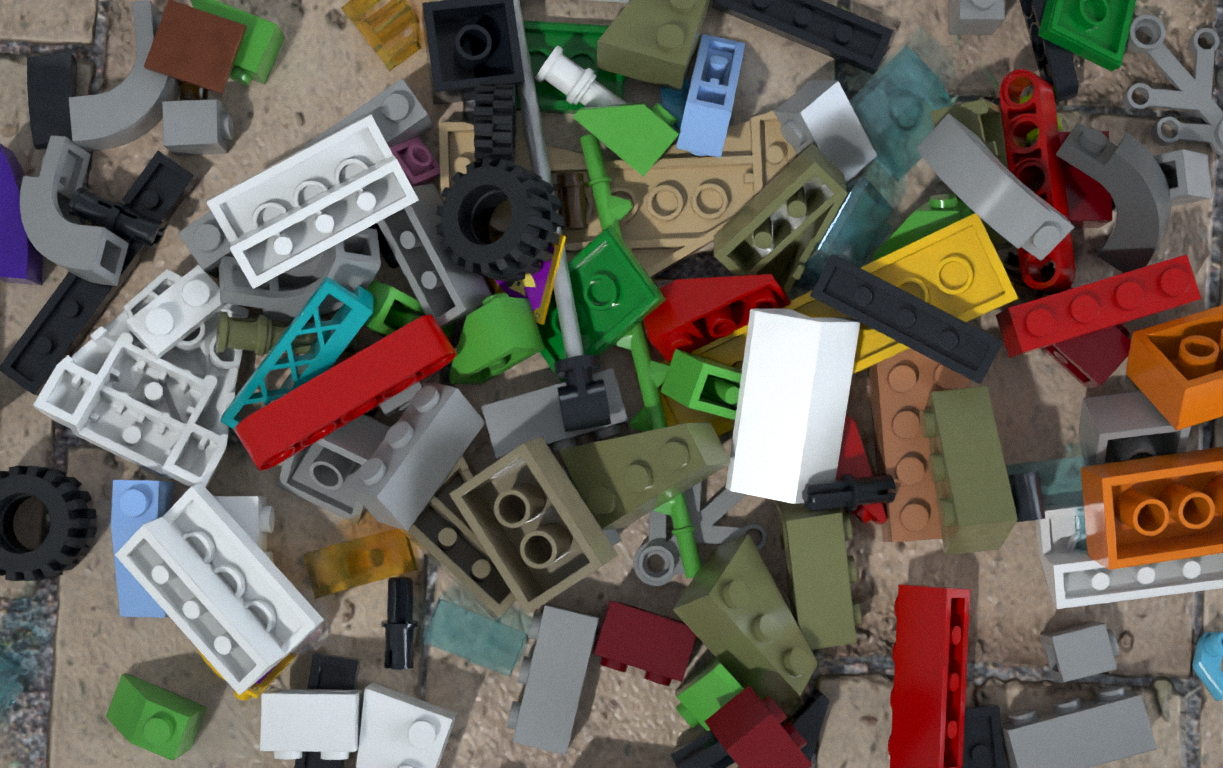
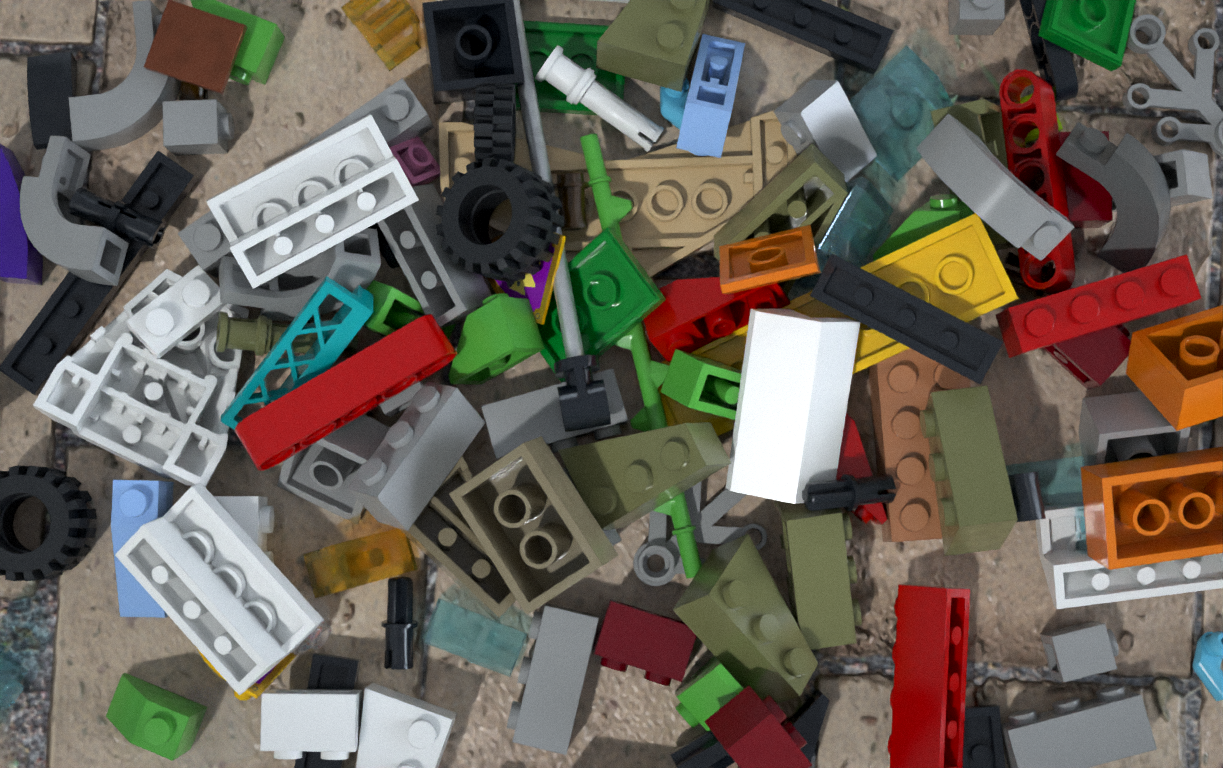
bright green slope [573,102,679,177] -> none
none -> orange slope [719,225,820,294]

